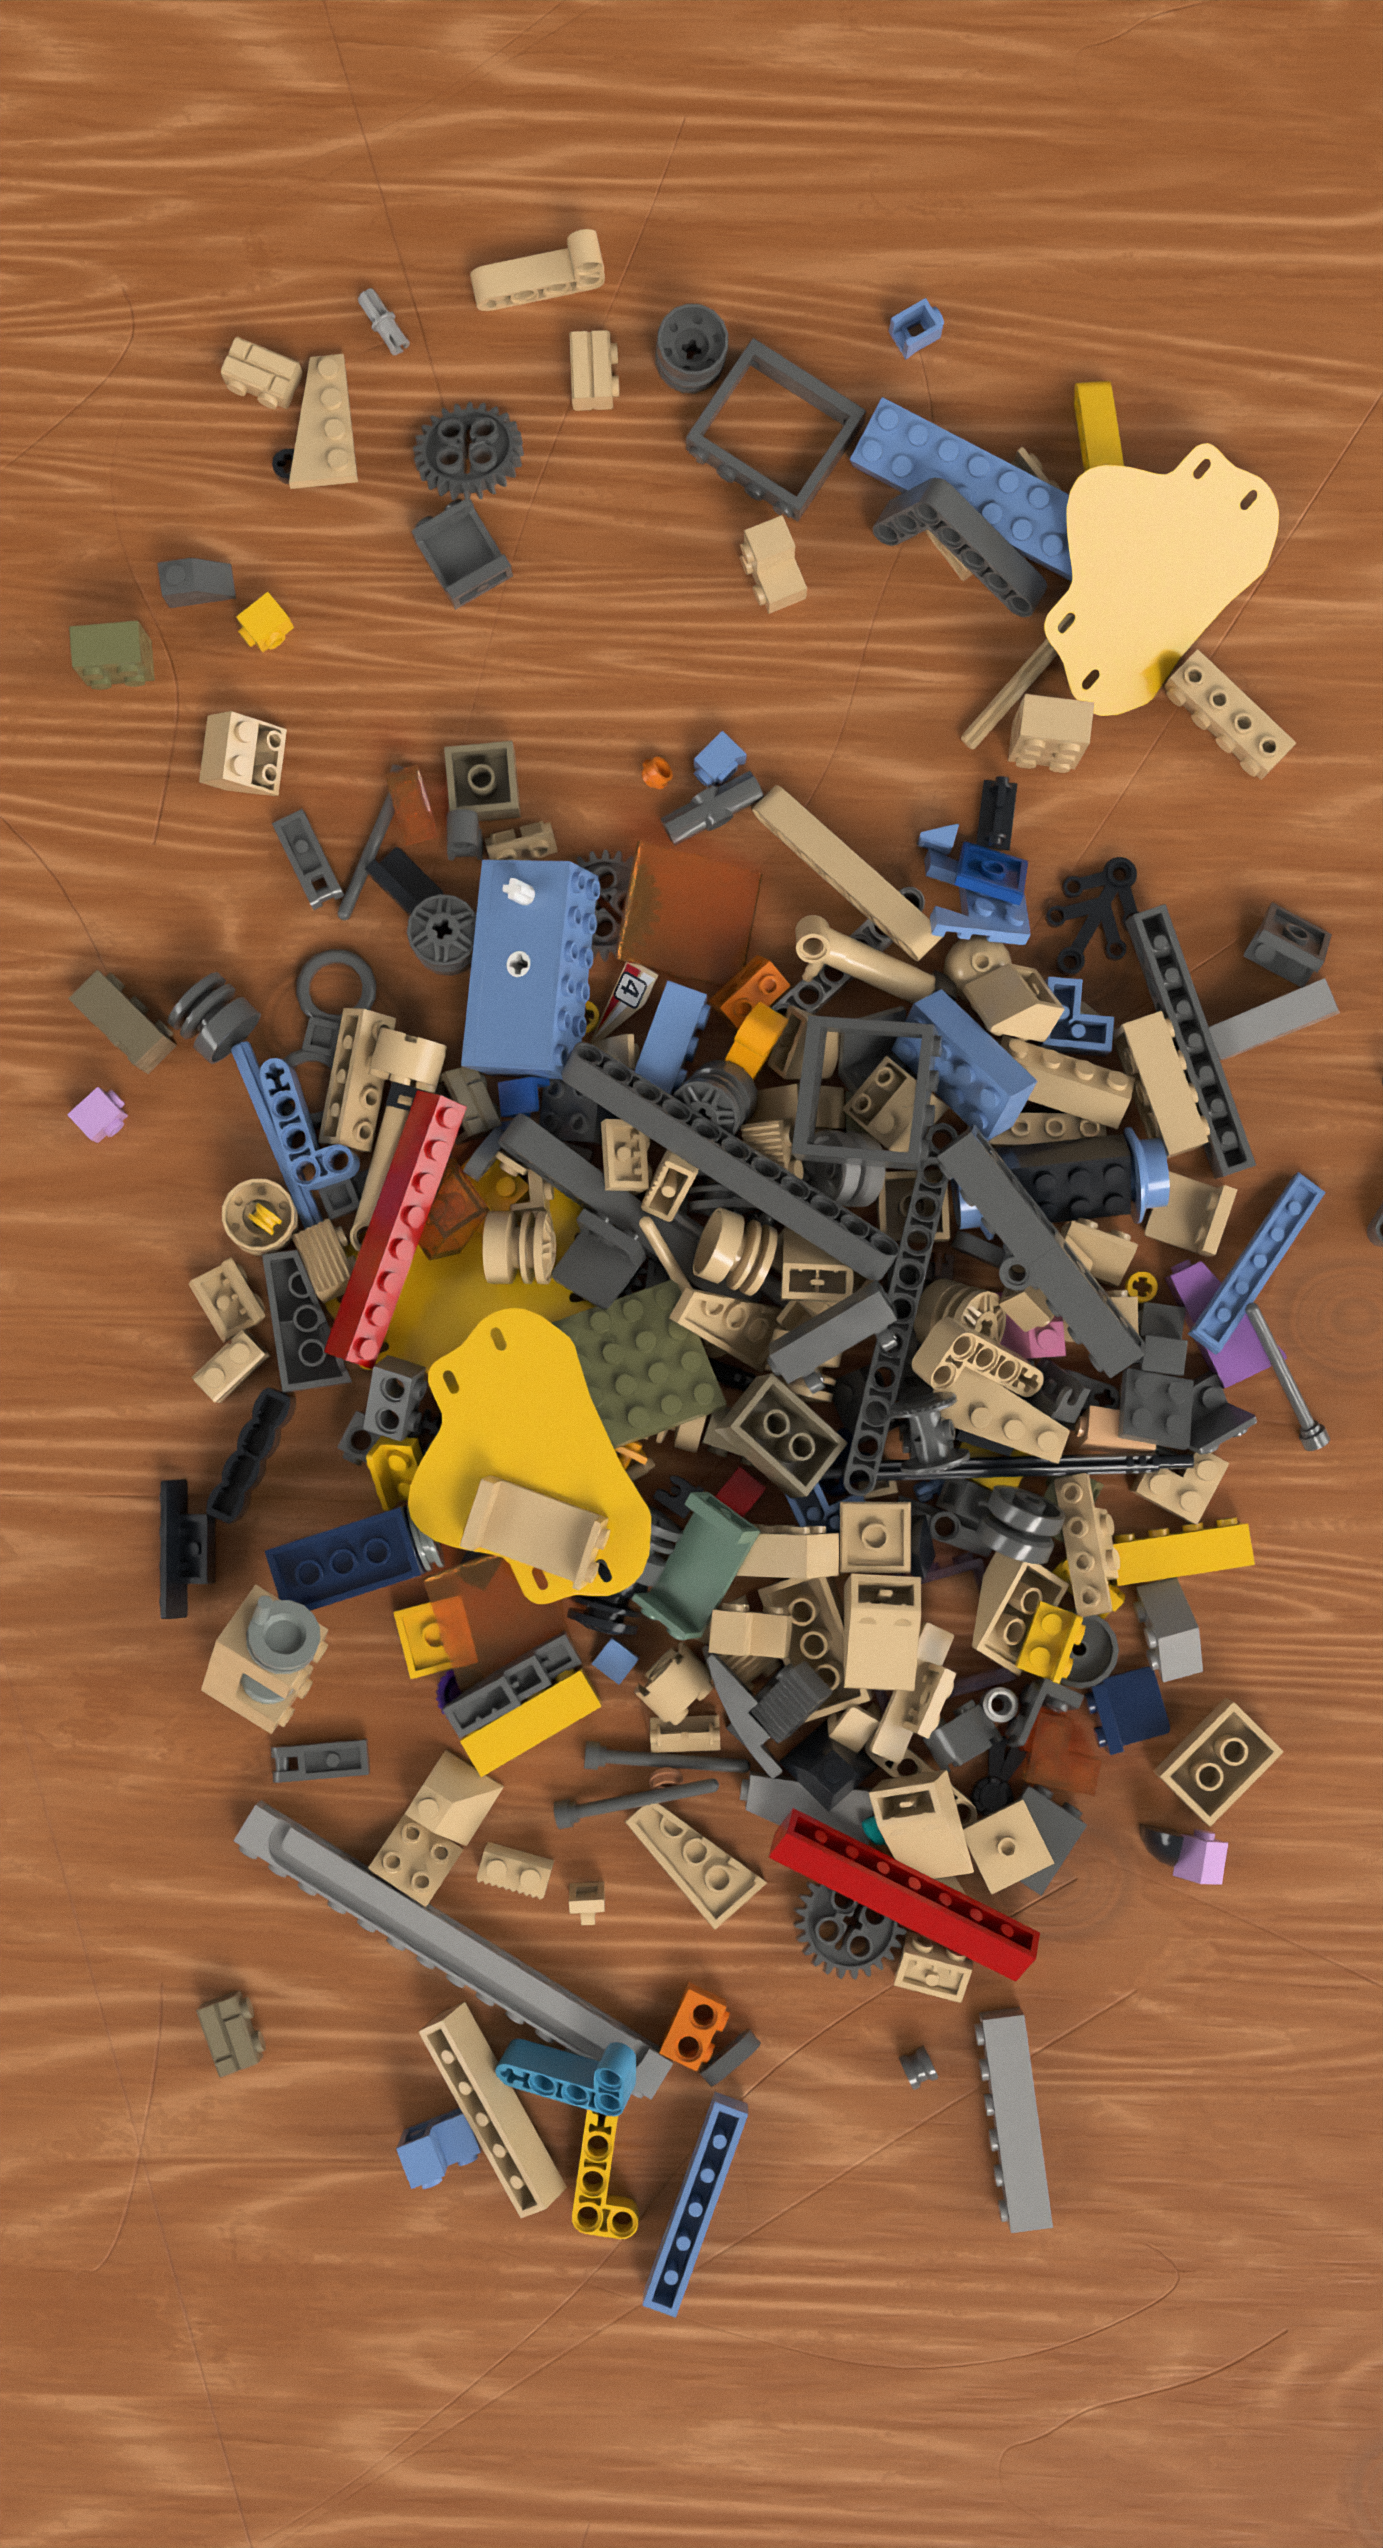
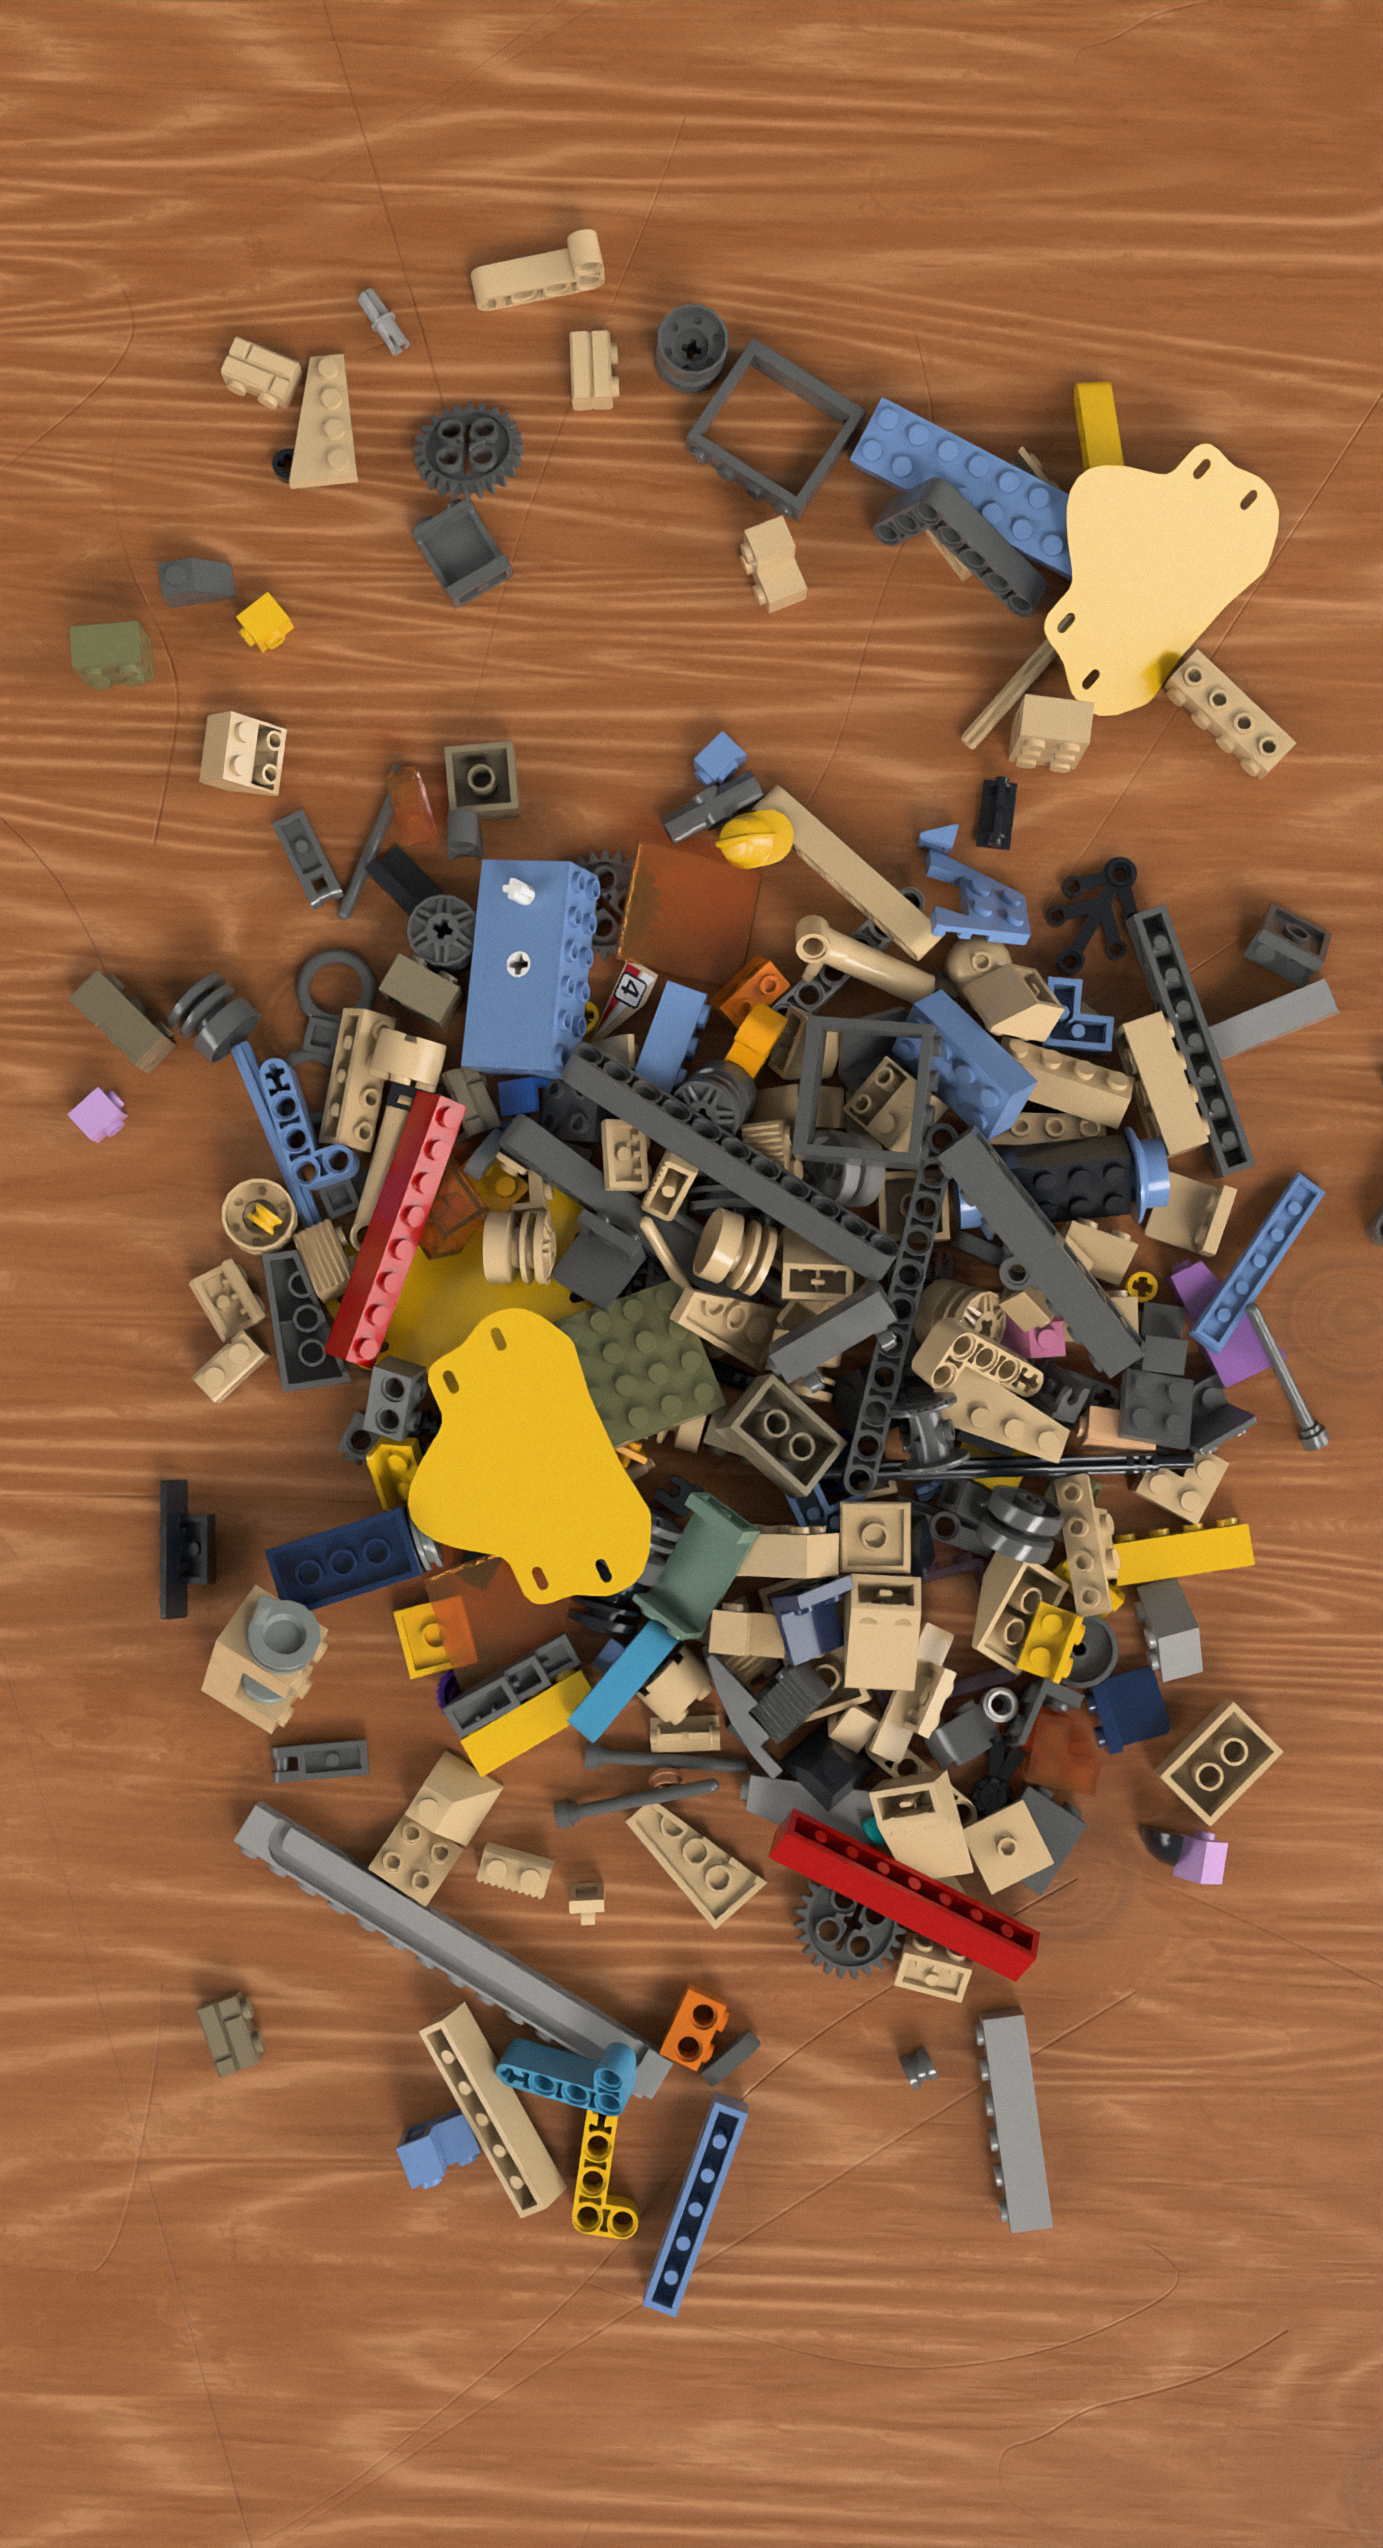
black brick [206,1387,296,1524] -> none
tan panel [460,1475,610,1590] -> none
tan hinge [485,820,558,860] -> none
orange plate [641,756,673,790] -> none
red brick [714,1466,766,1517] -> none
medium blue window [889,298,944,360] -> none
blue tile [954,842,1028,906] -> none
none -> dark tan brick [379,953,465,1033]
none -> dark azure beam [566,1618,679,1743]
none -> yellow piece [715,810,794,869]
none -> dark blue bracket [771,1575,854,1665]

